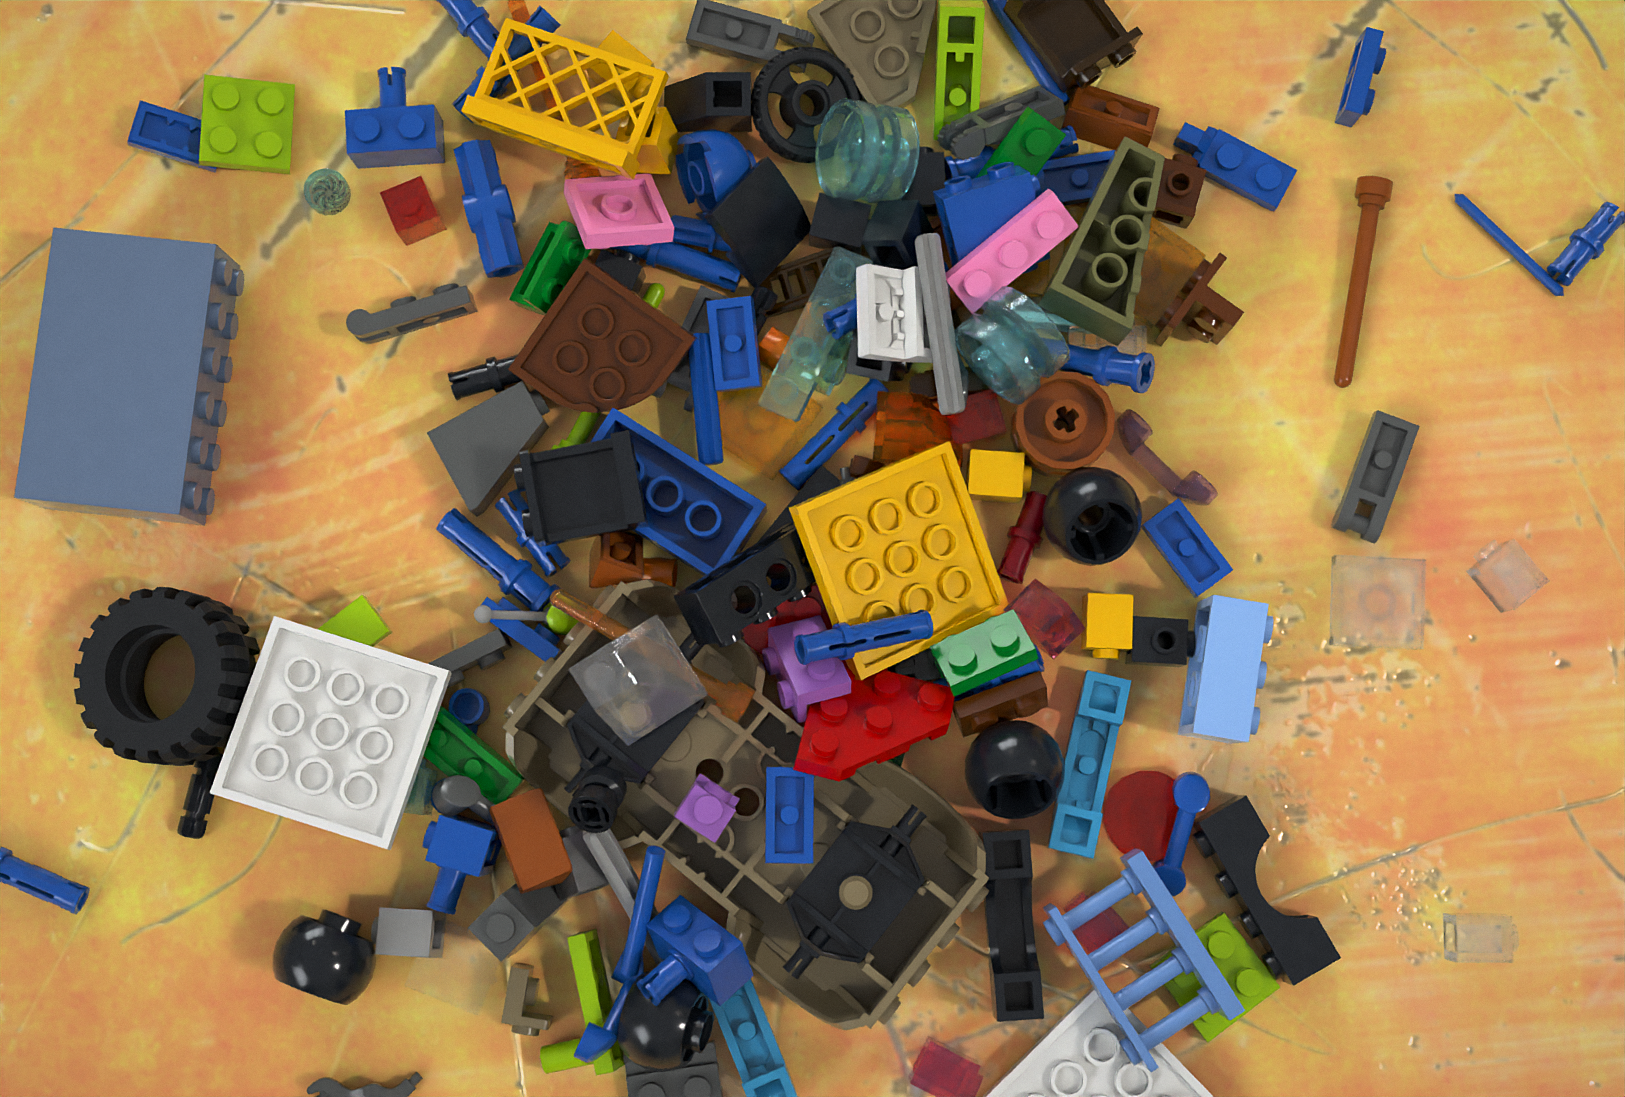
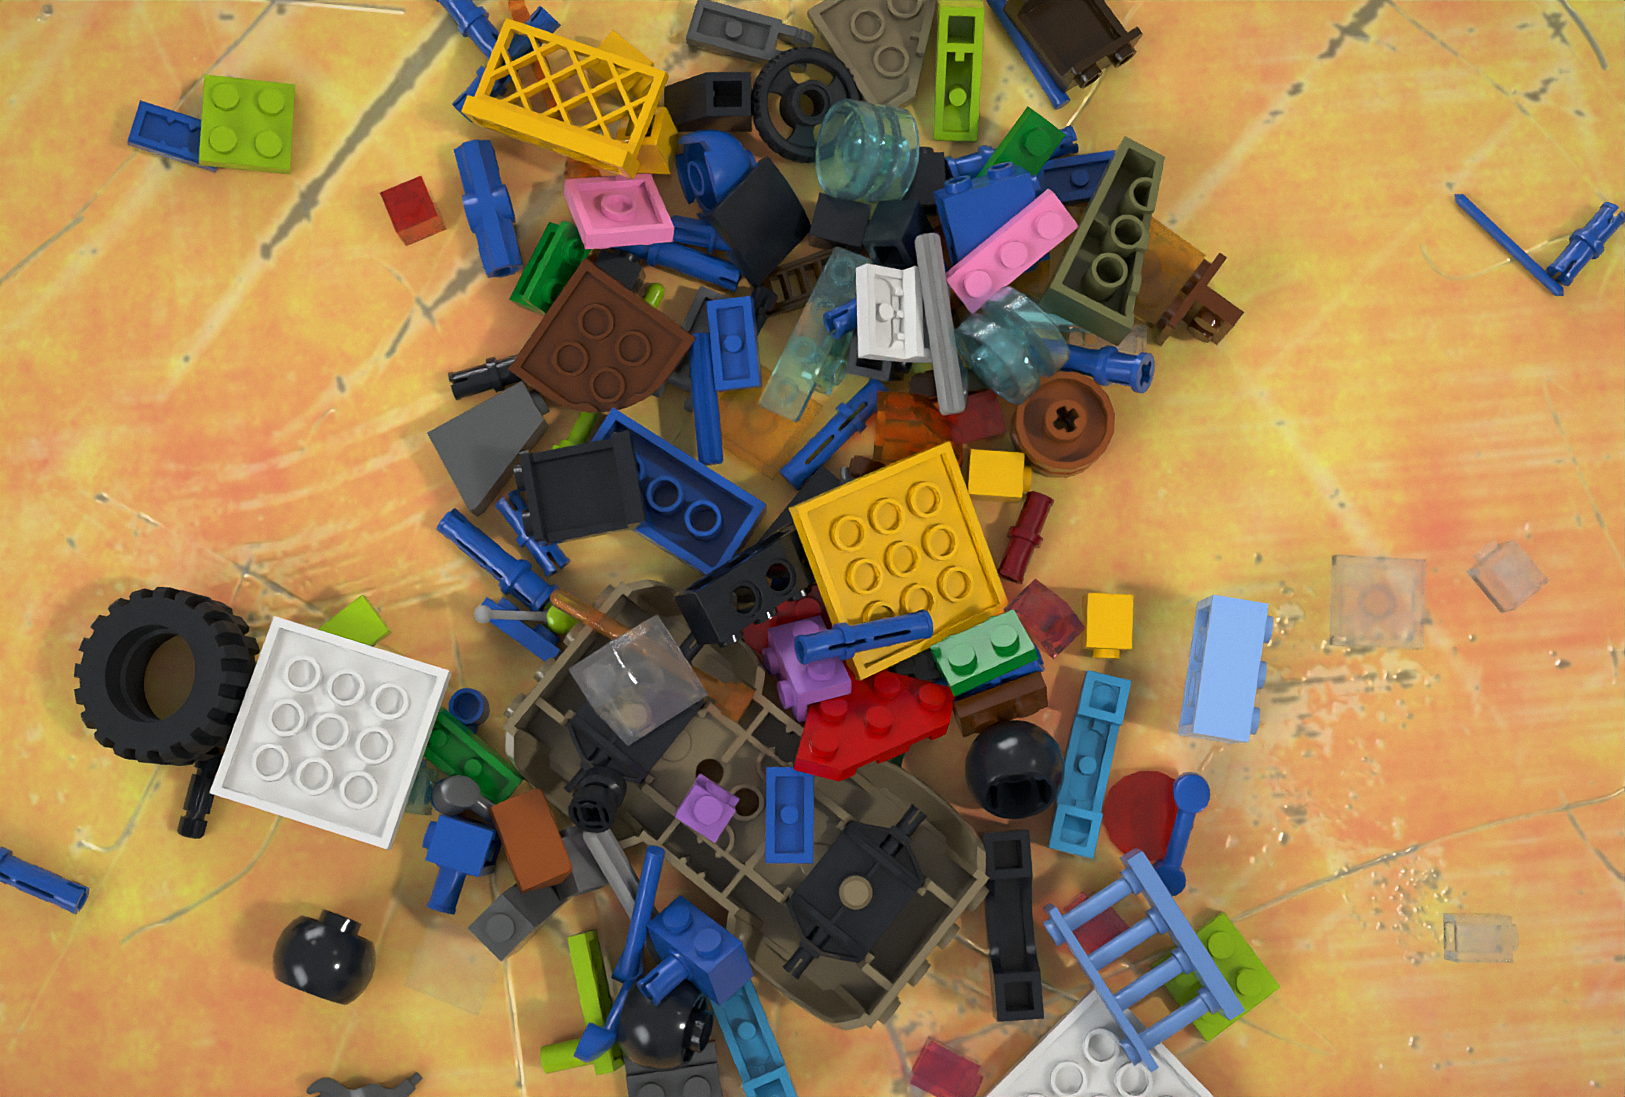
sand blue brick [14,228,244,526] -> none
clear light blue tile [304,168,351,215] -> none
blue brick [345,67,445,169] -> none
dark grey plate [346,283,478,344] -> none
light grey brick [371,907,446,958] -> none
dark grey hinge [428,628,513,688] -> none
dark tan bracket [501,963,553,1036] -> none
dark orange slope [589,531,644,588] -> none
orange hose [642,557,678,588] -> none
orange hose [759,326,803,375] -> none
dark grey hinge [937,86,1065,161] -> none
black wheel [1042,467,1142,566] -> none
dark orange slope [1061,85,1160,150] -> none
bar [1117,409,1218,506] -> none
black brick [1125,616,1195,667] -> none
blue plate [1141,498,1233,598] -> none
reddish brown brick [1151,154,1207,229] -> none
blue hinge [1173,122,1297,212] -> none
black arch [1191,795,1341,986] -> none
dark grey plate [1331,410,1420,544] -> none
dark orange piece [1334,176,1393,388] -> none
blue plate [1335,27,1386,127] -> none

